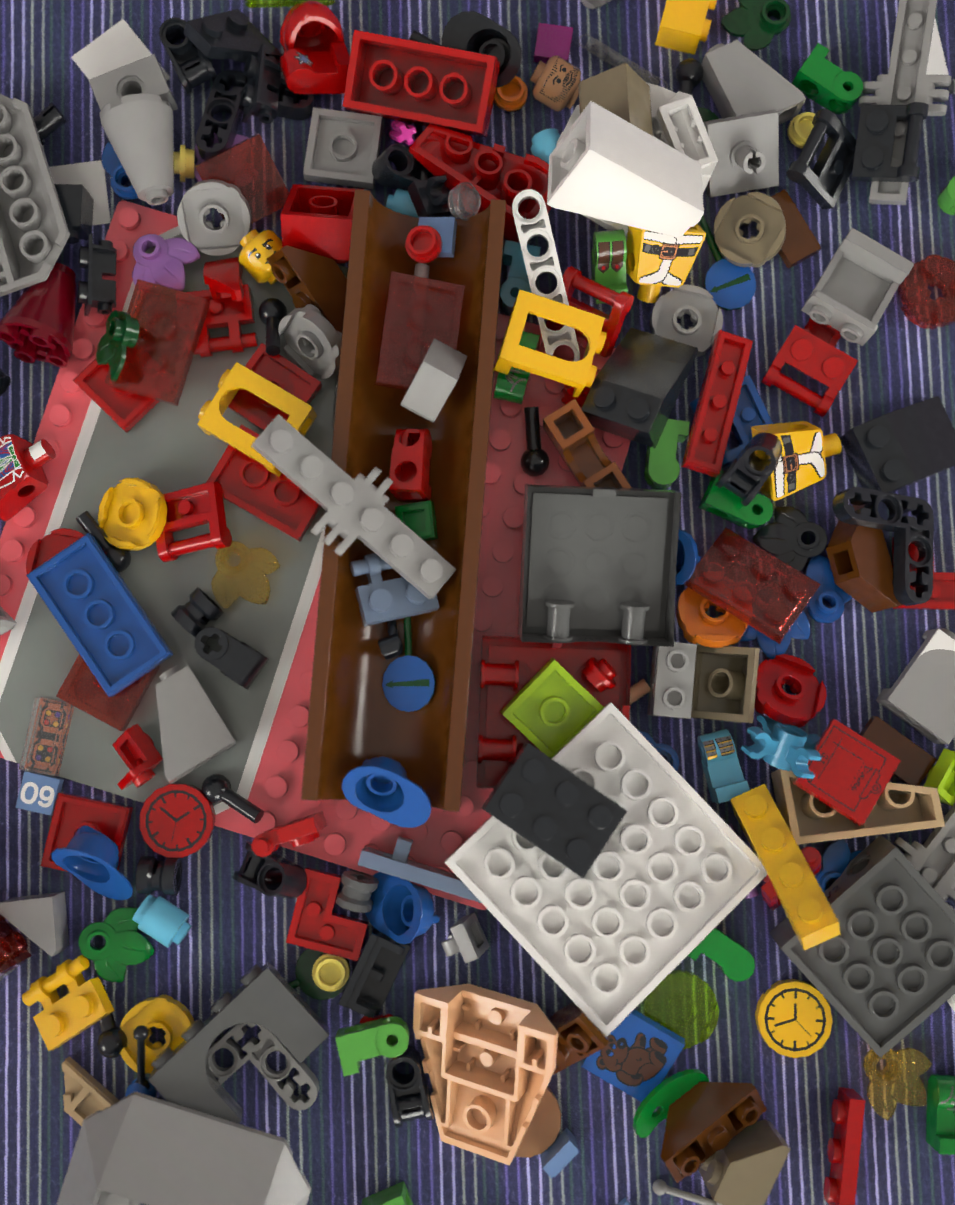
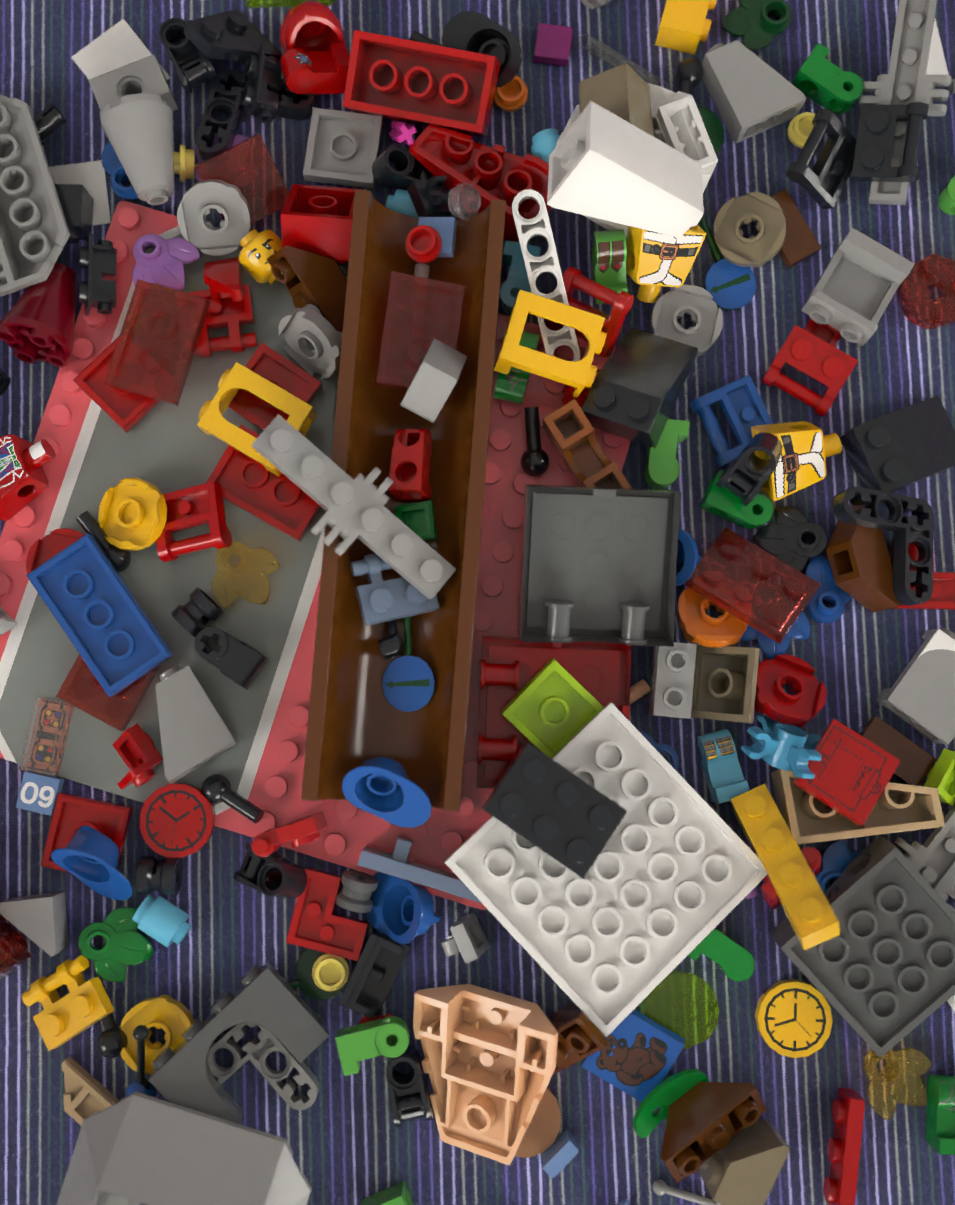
dark green plate [96,310,139,382] -> none
black bar [258,298,287,356] -> none
medium nougat head [530,55,581,112] -> none
red plate [583,657,617,692] -> none
red tile [681,330,753,477] -> none
light grey tile [704,110,779,197] -> none

